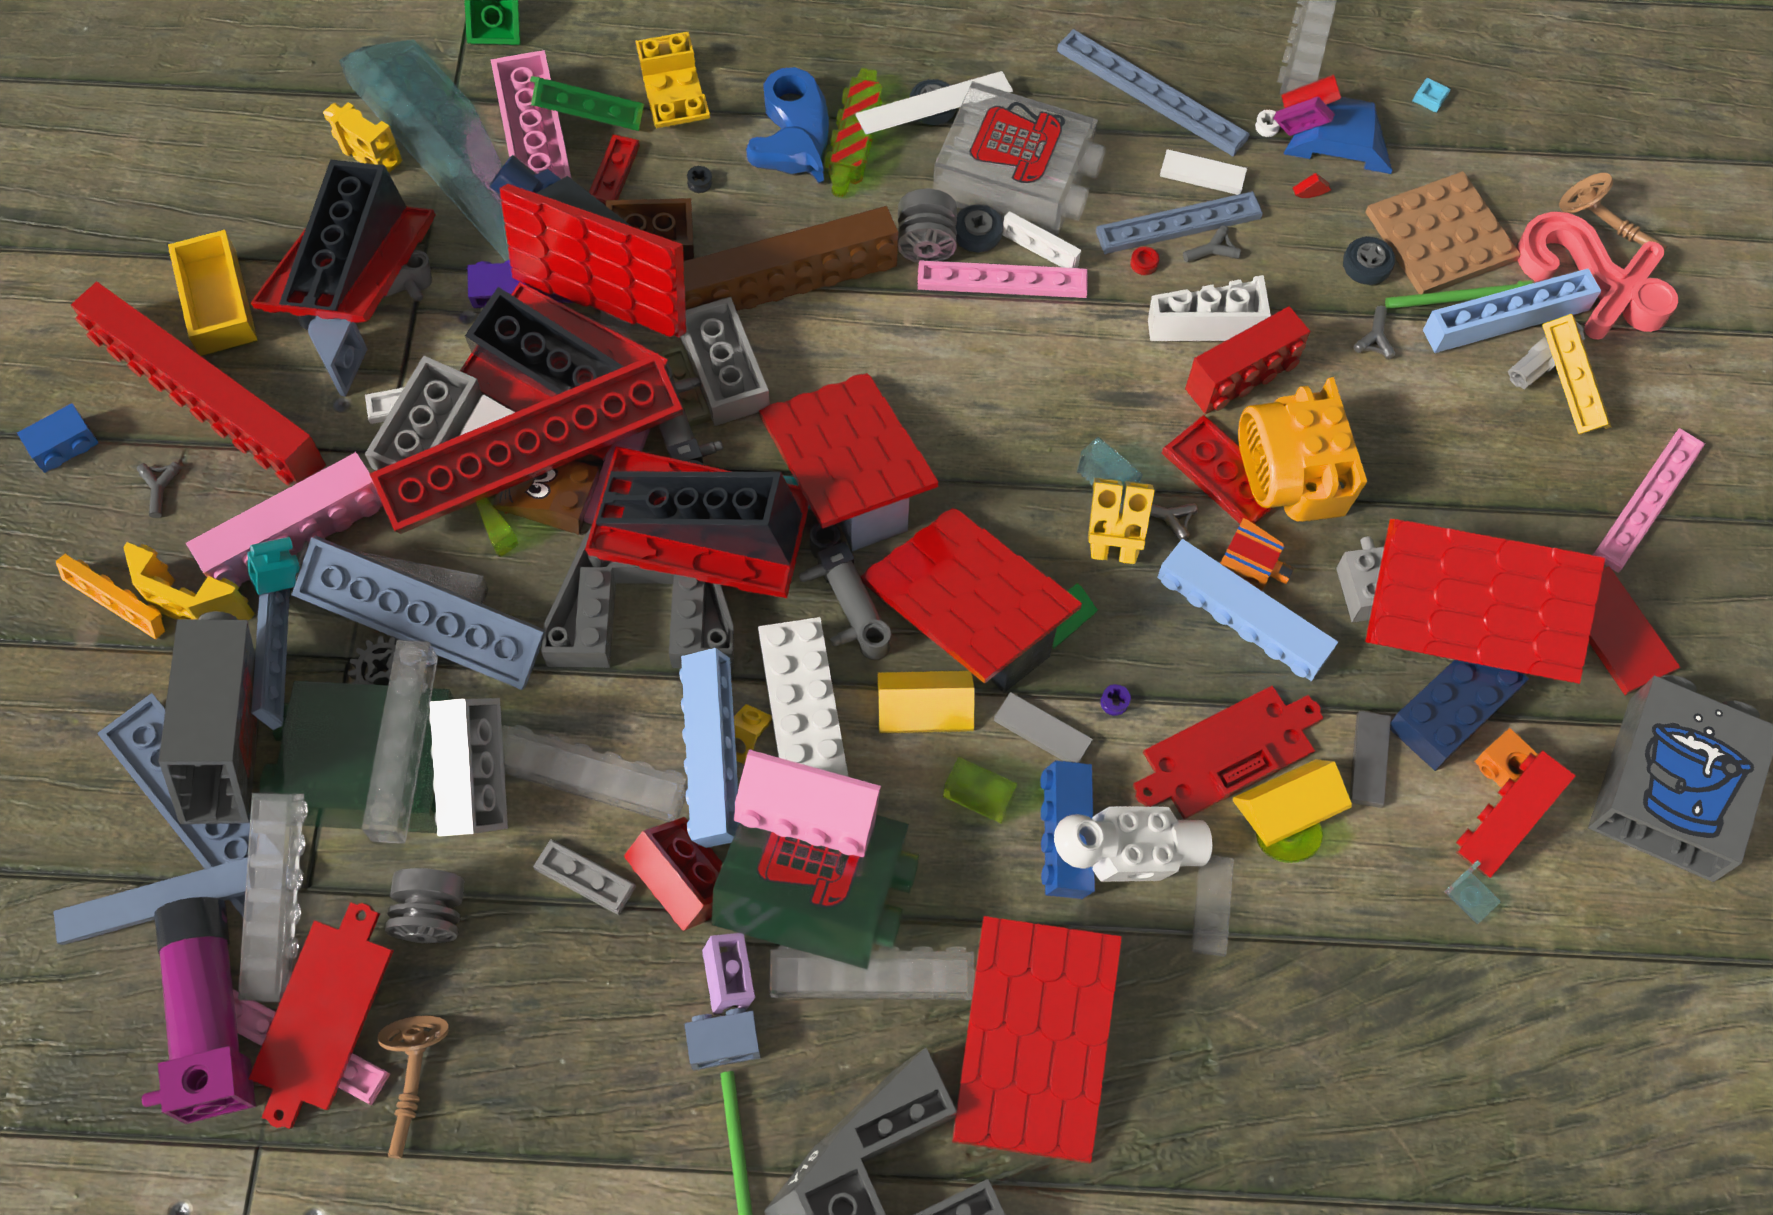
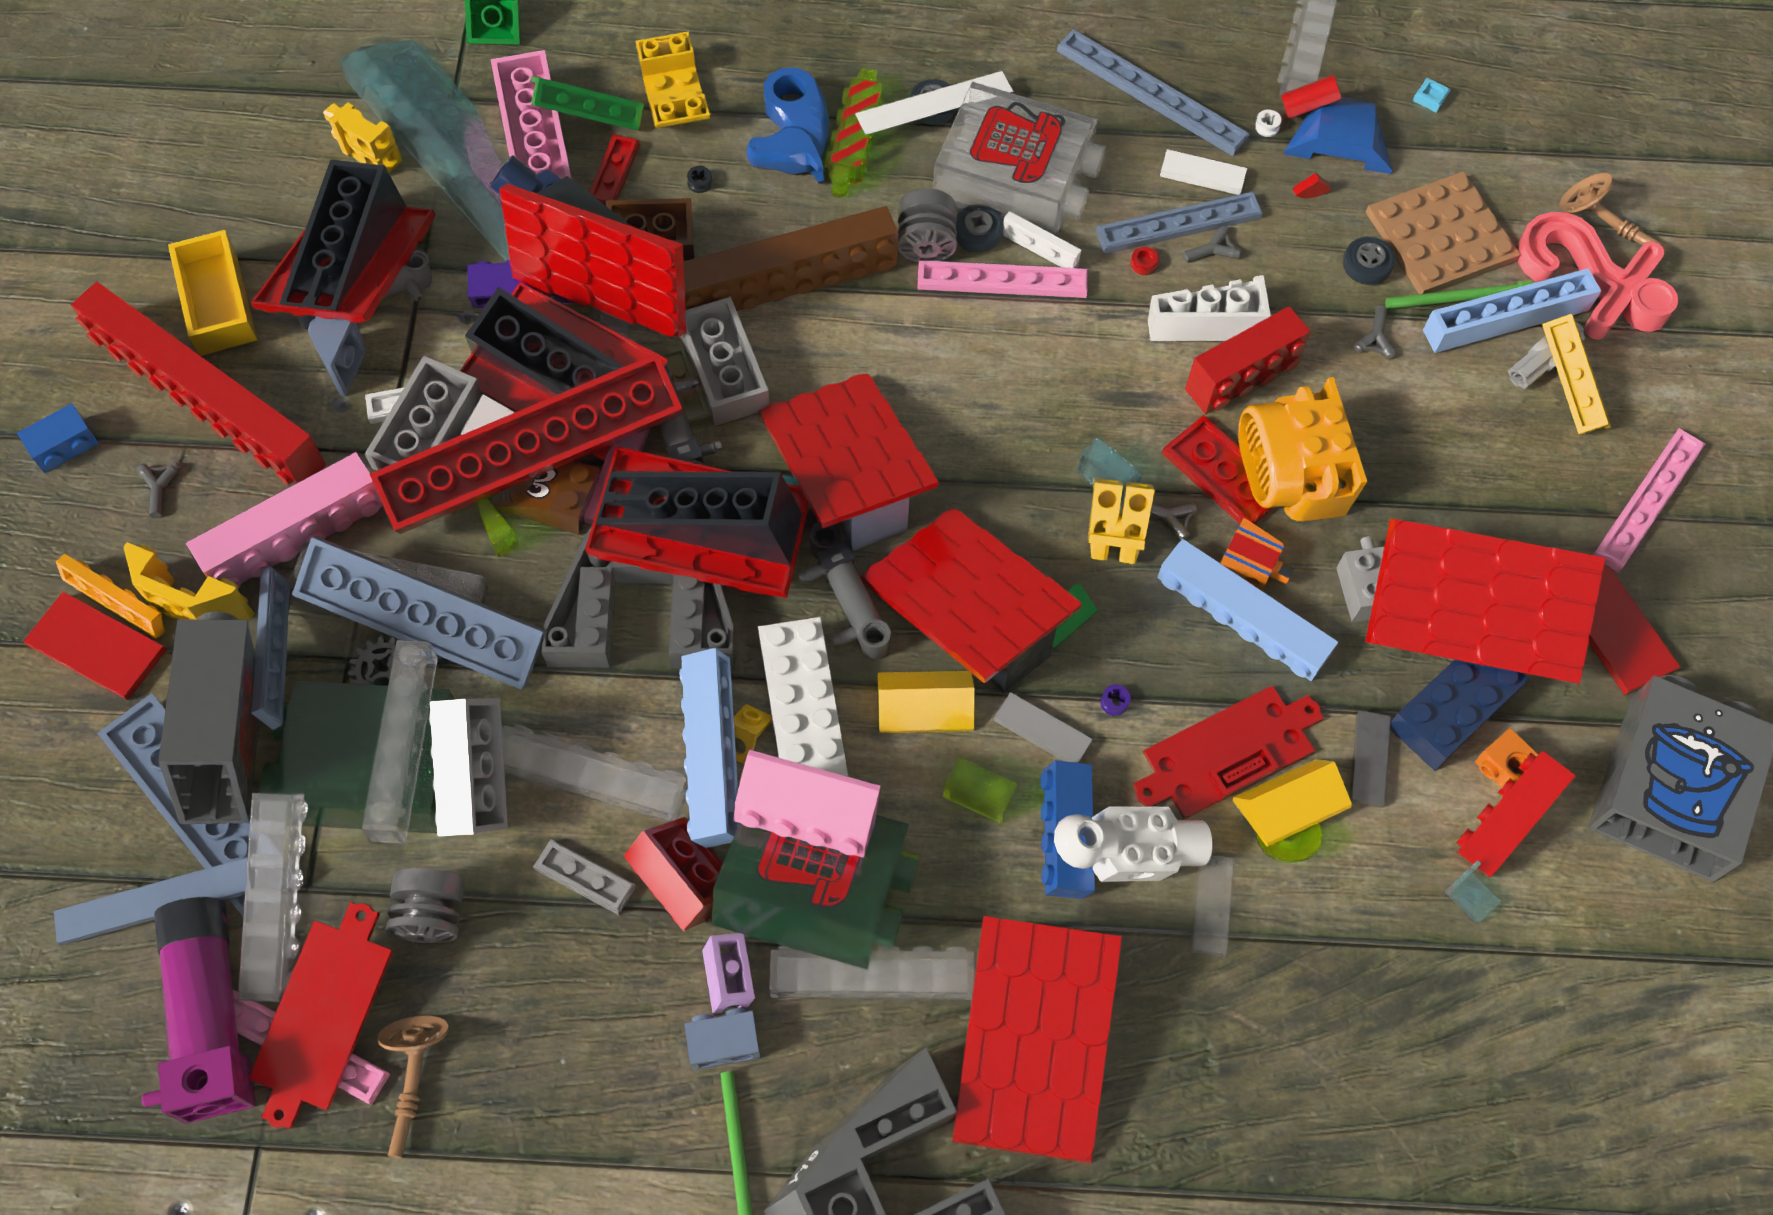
teal brick [247,537,300,595] -> none
magenta plate [1273,96,1335,136] -> none
none -> red tile [23,592,166,701]

